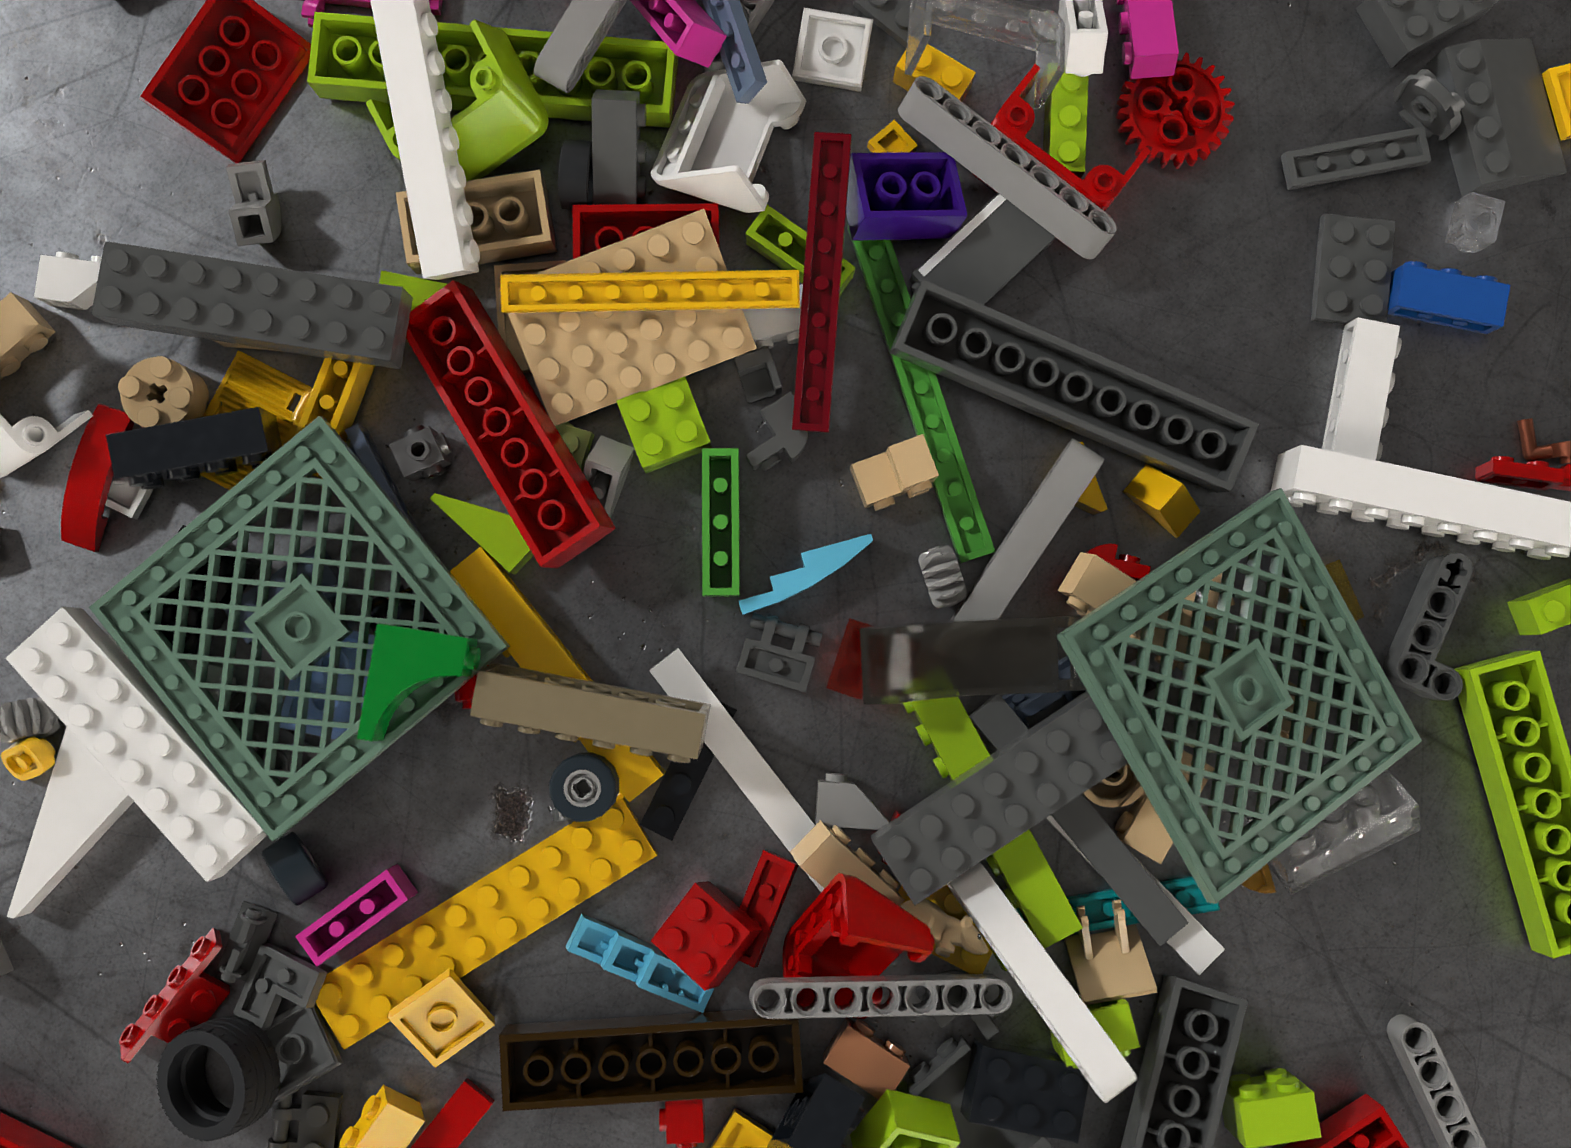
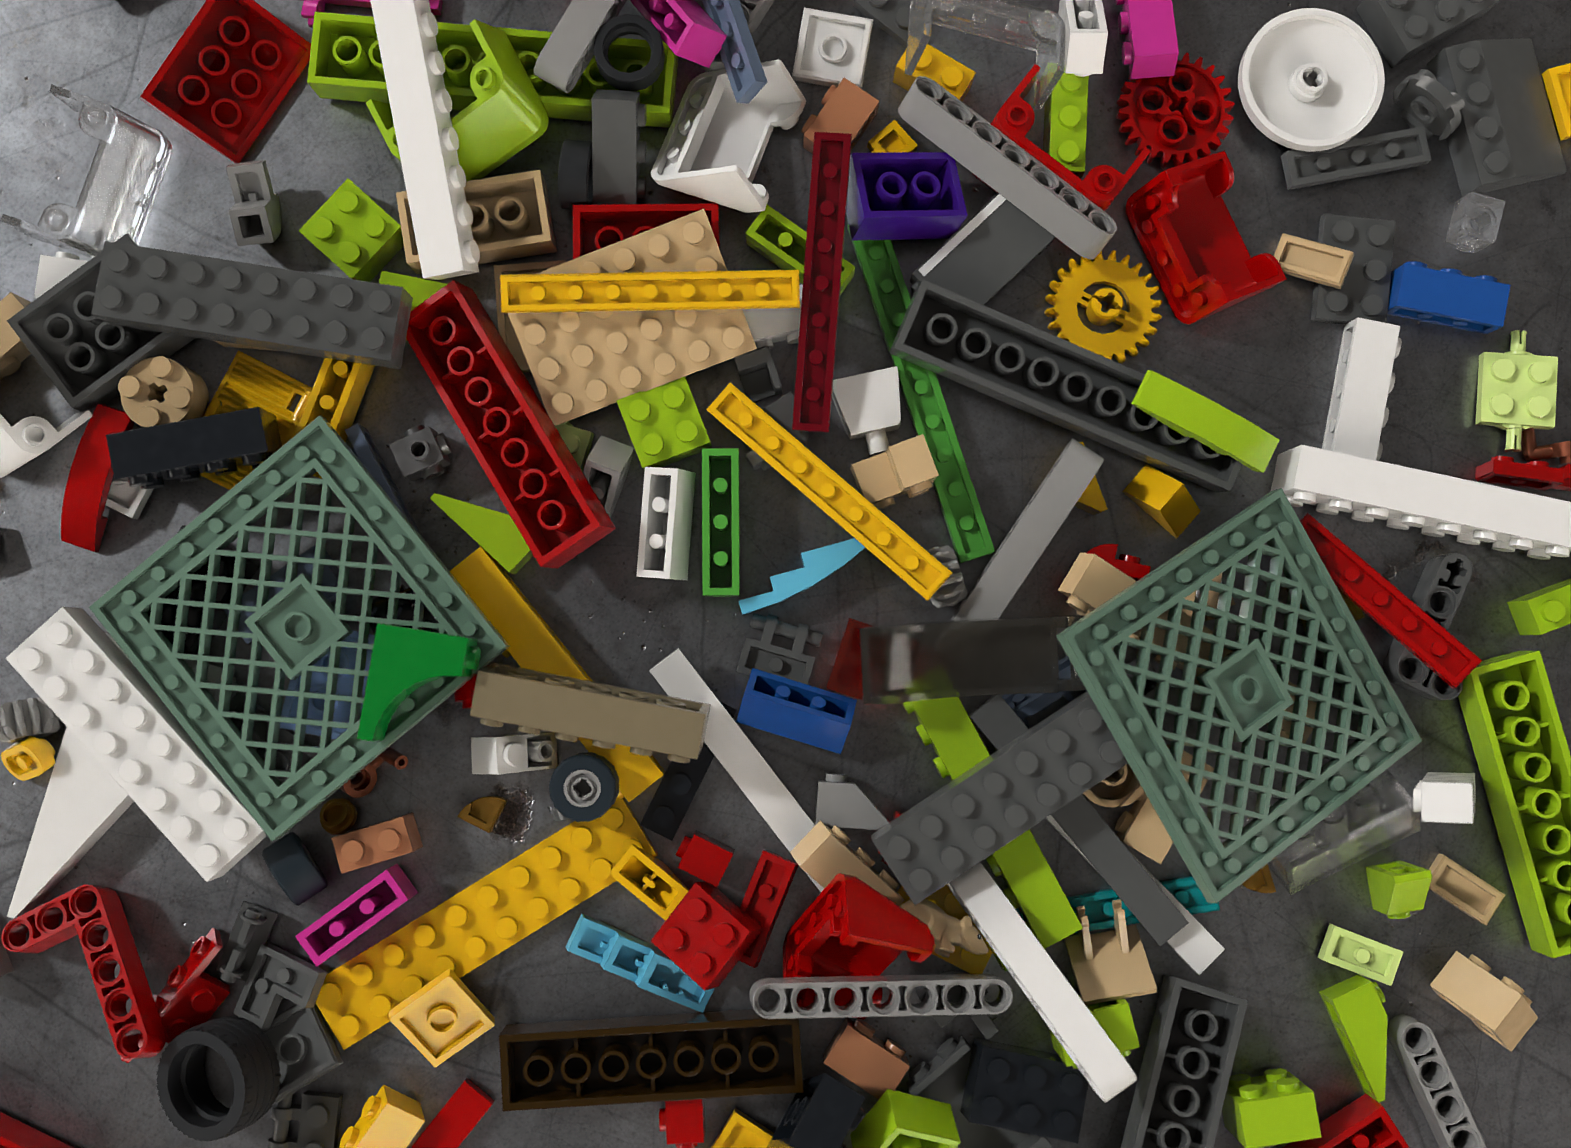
none -> clear windscreen [0,84,172,258]
none -> red beam [1,884,166,1059]
none -> dark grey slope [7,233,195,414]
none -> lime brick [299,178,404,282]
none -> pearl gold plate [320,798,357,835]
none -> nougat brick [331,812,423,874]
none -> copper plate [340,747,408,798]
none -> pearl gold tile [457,796,508,833]
none -> white slope [471,732,558,775]
none -> black tyre [593,14,665,91]
none -> yellow slope [608,844,689,921]
none -> white brick [636,467,696,580]
none -> red brick [676,830,735,887]
none -> yellow tile [706,382,952,601]
none -> blue brick [736,668,857,754]
none -> nougat brick [801,78,880,154]
none -> white torso [832,366,901,456]
none -> yellow gear [1044,250,1163,364]
none -> red windscreen [1126,150,1287,324]
none -> lime slope [1131,370,1280,473]
none -> white dish [1238,8,1385,151]
none -> tan tile [1274,233,1354,289]
none -> red tile [1300,513,1482,689]
none -> yellowish green plate [1317,923,1403,986]
none -> lime slope [1319,974,1388,1103]
none -> lime slope [1365,860,1432,919]
none -> white brick [1413,772,1476,824]
none -> tan tile [1429,853,1505,926]
none -> tan brick [1430,951,1538,1052]
none -> yellowish green plate [1475,330,1558,452]

